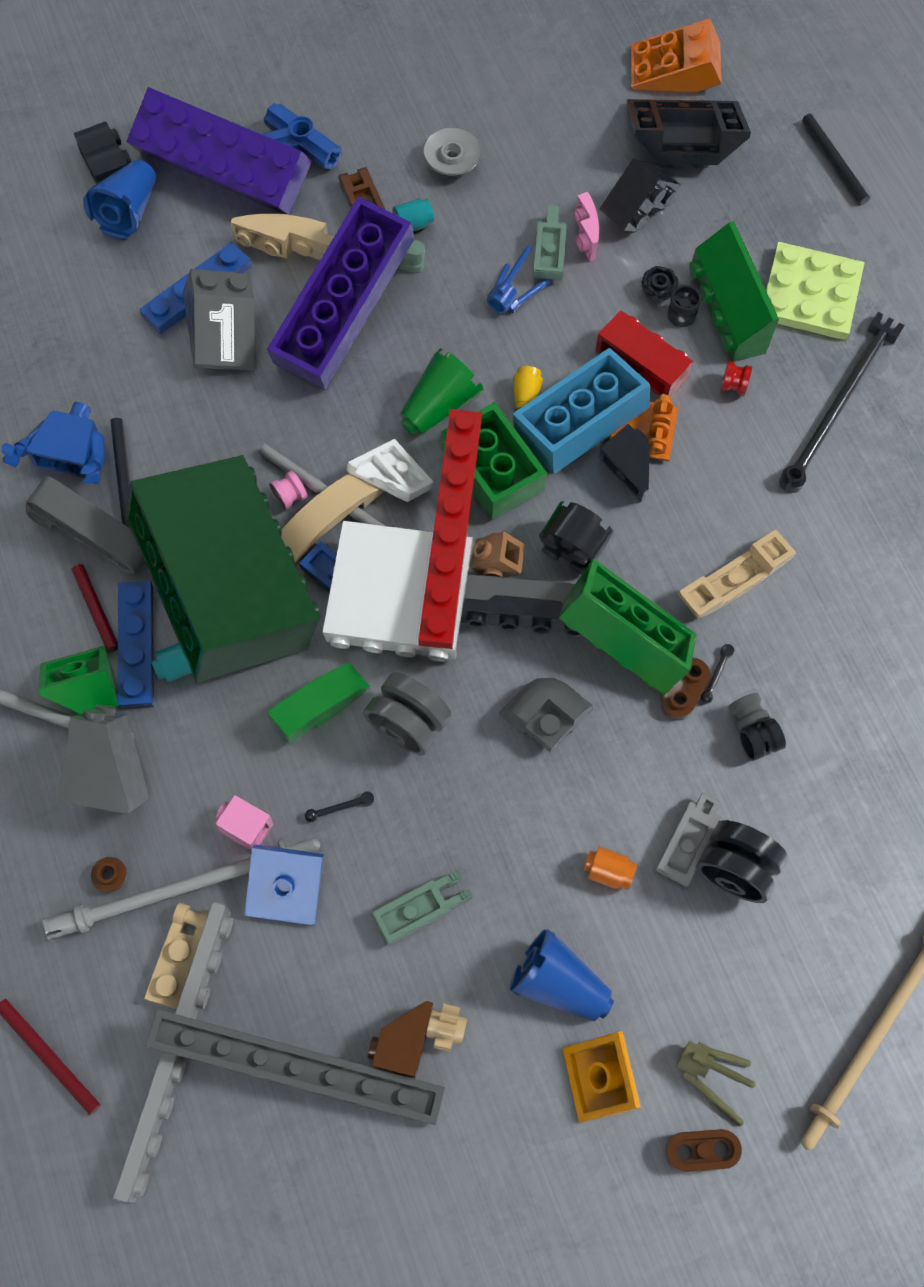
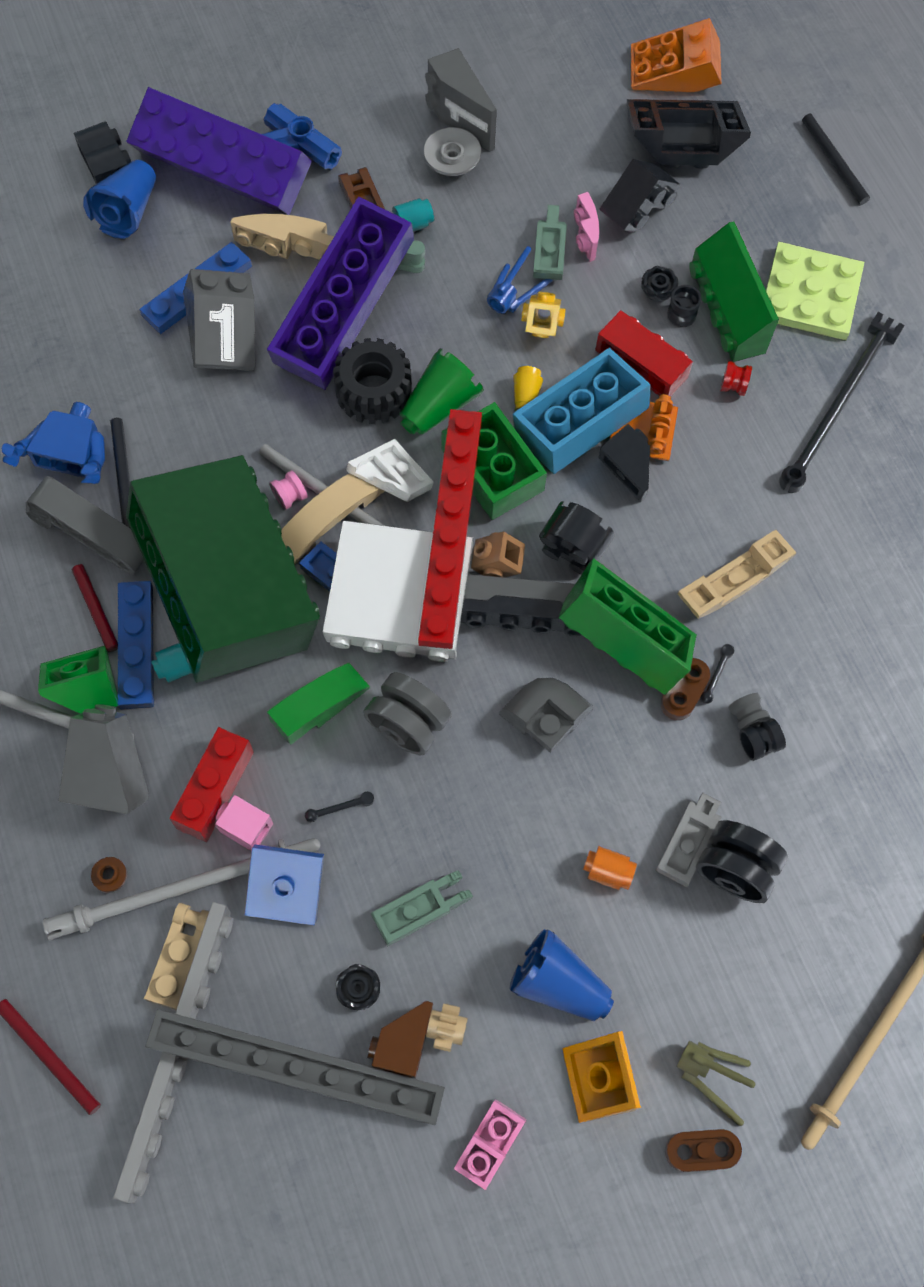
none -> red brick [169,727,254,843]
none -> black tyre [333,338,412,424]
none -> black plate [336,964,380,1011]
none -> dark grey slope [425,48,497,152]
none -> bright pink slope [454,1099,527,1190]
none -> yellow brick [521,292,566,338]

